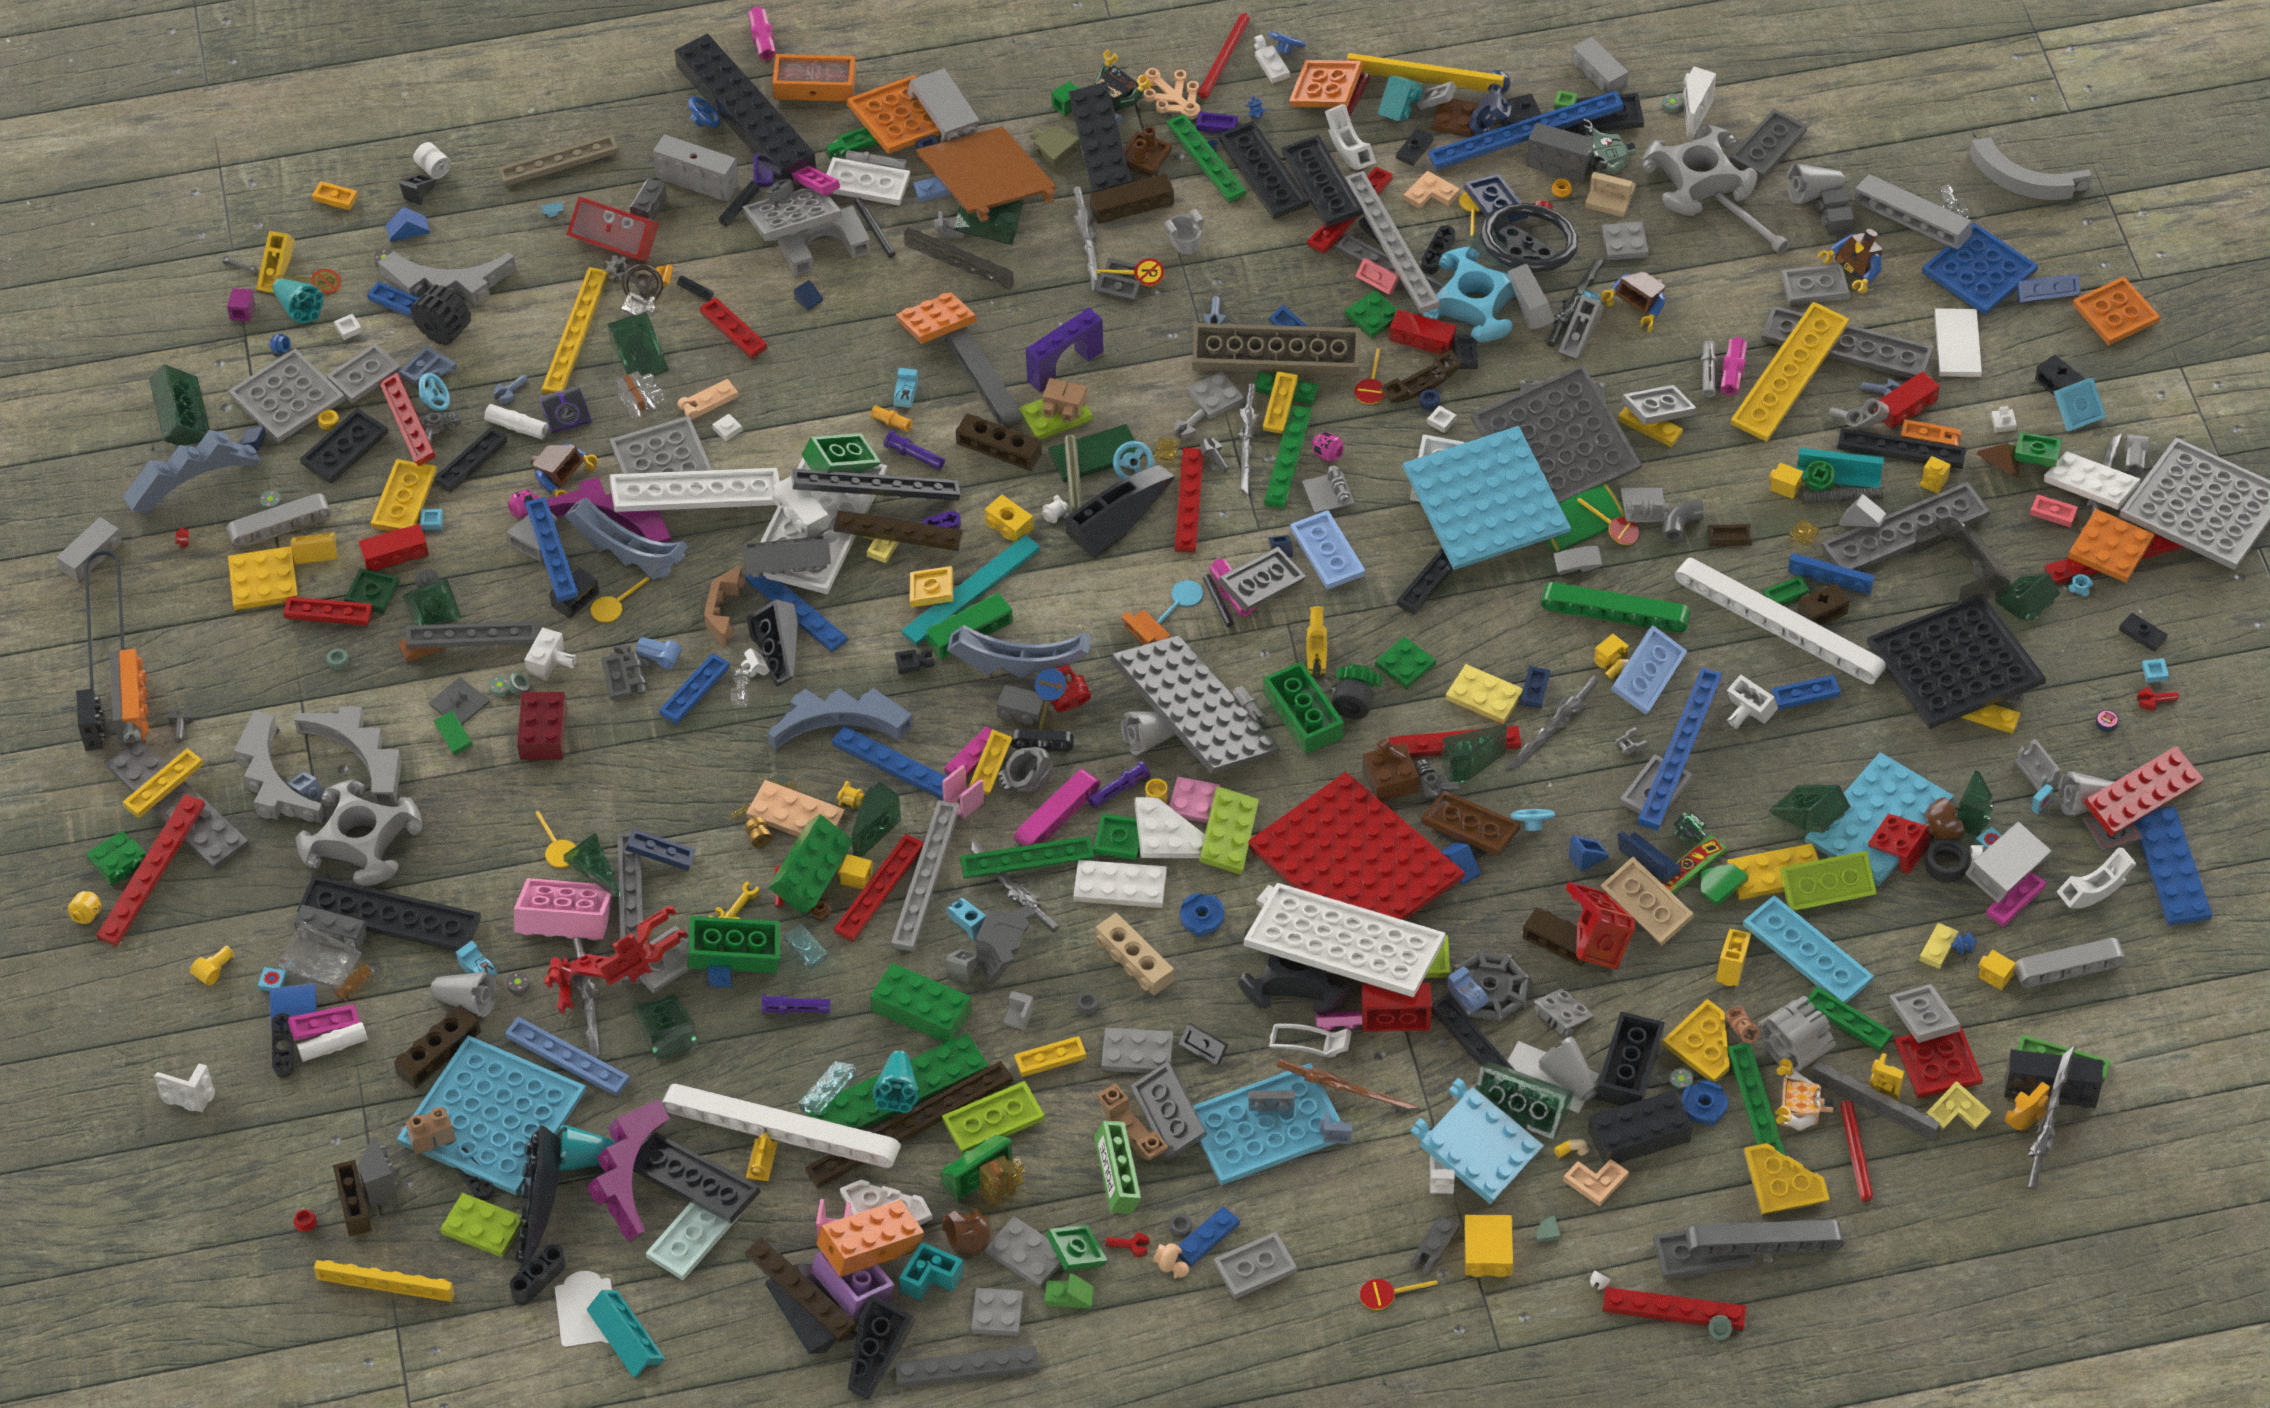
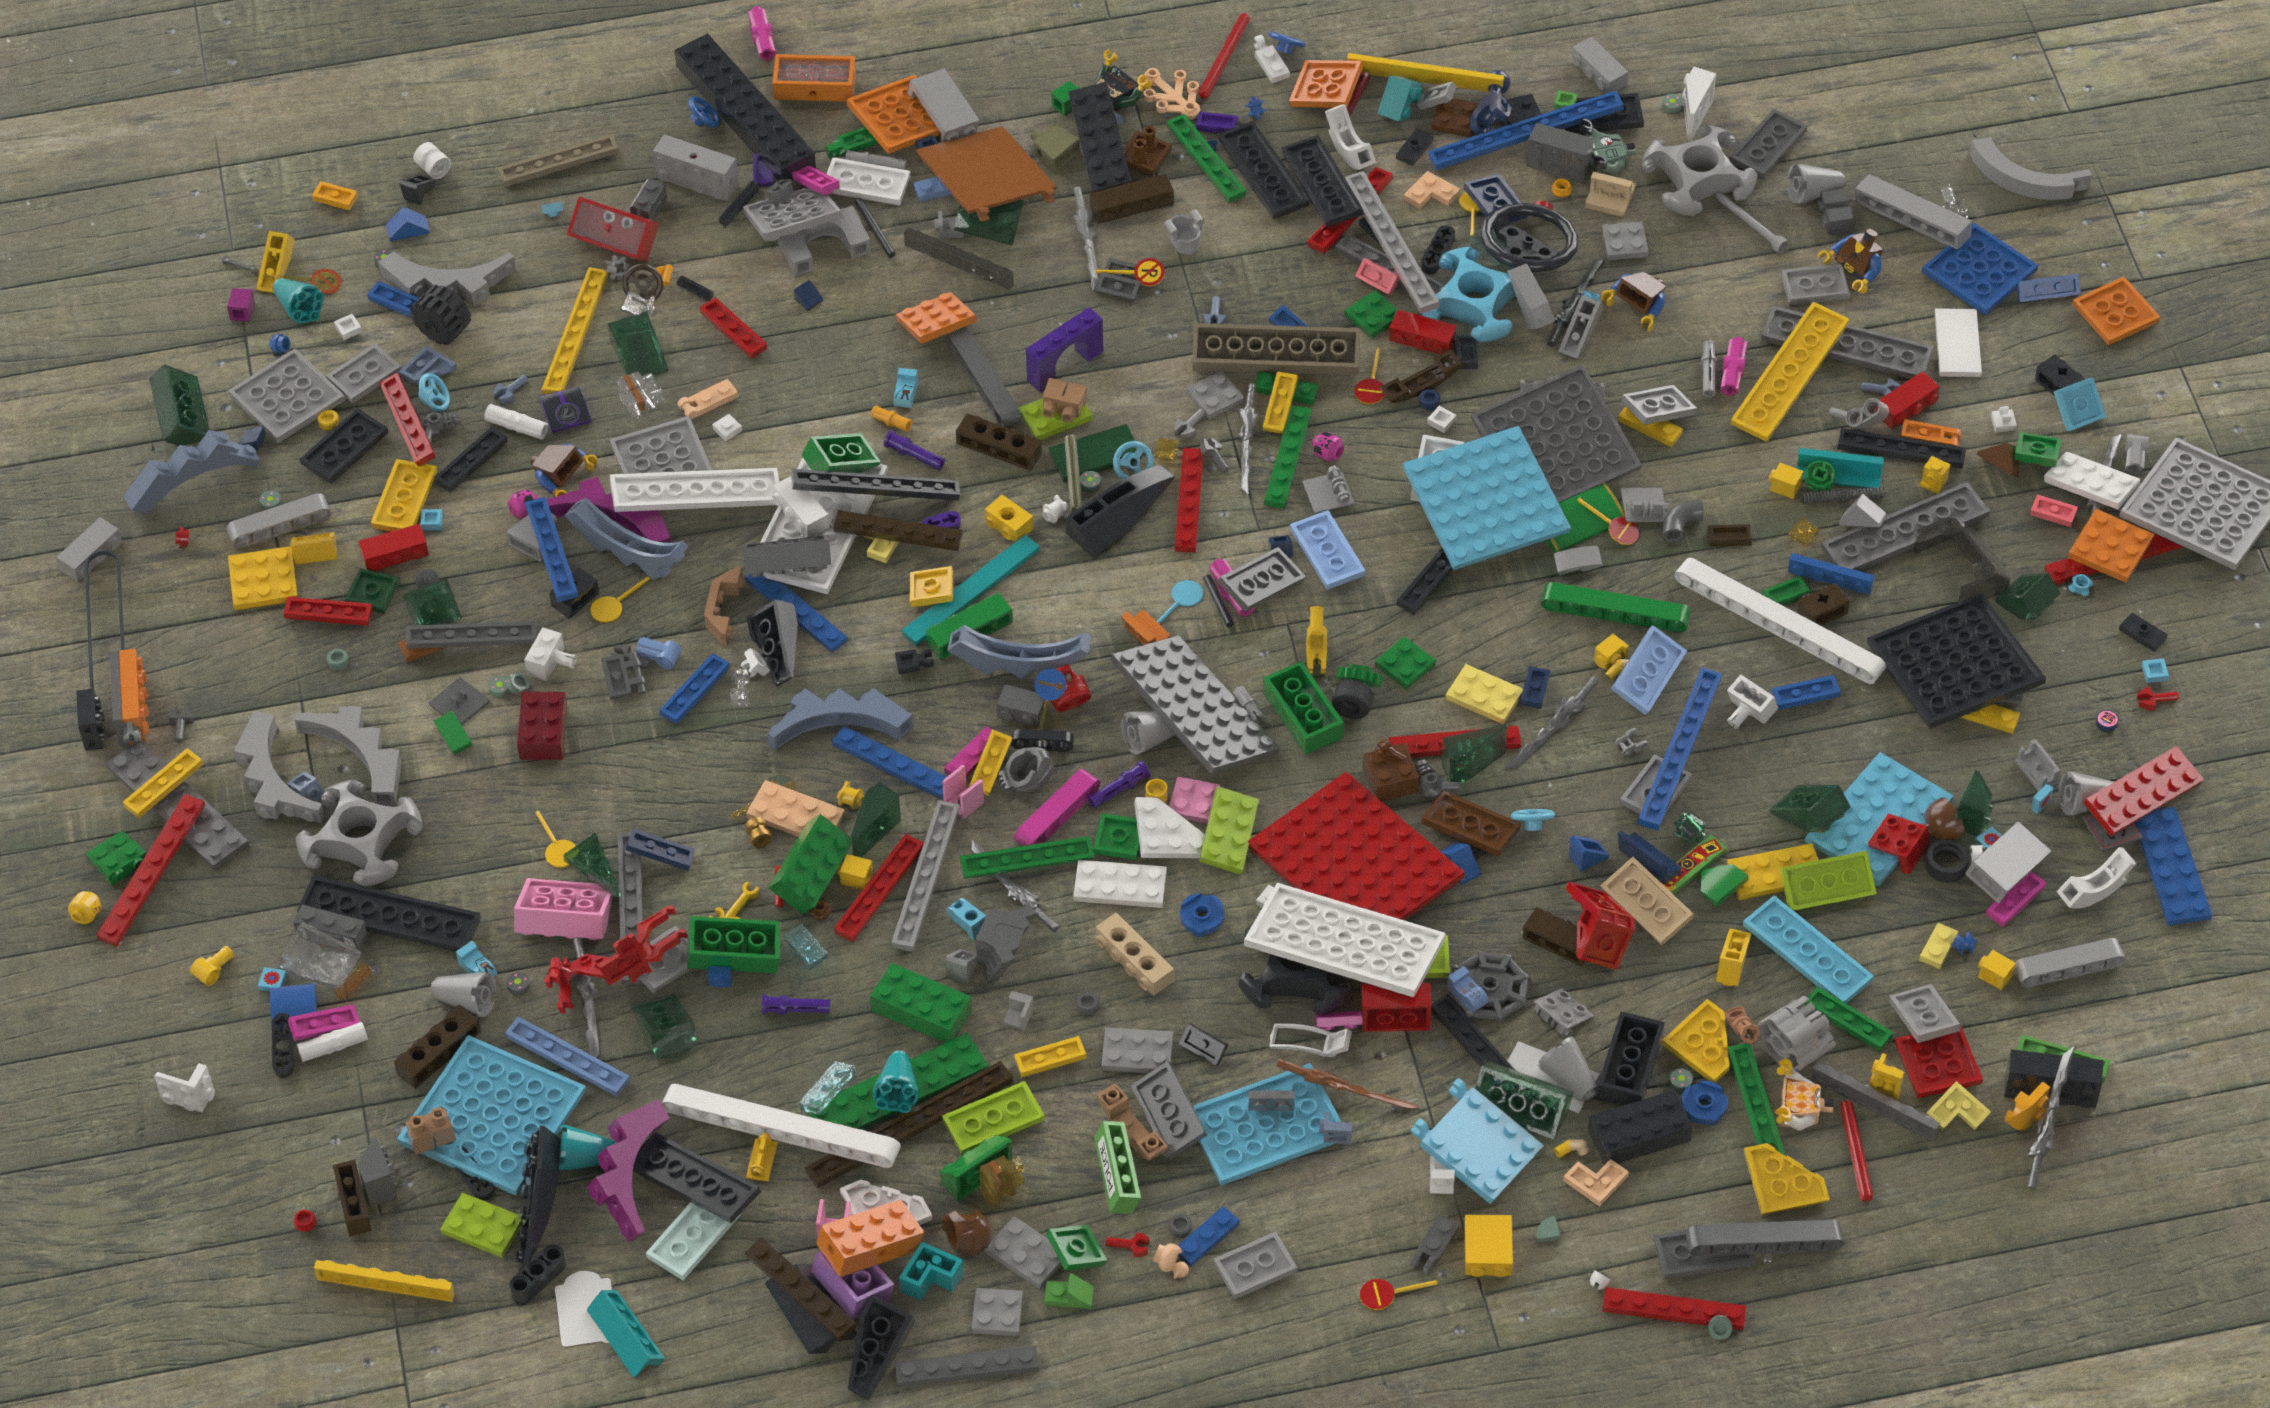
none -> sand green tile [1080,471,1101,492]

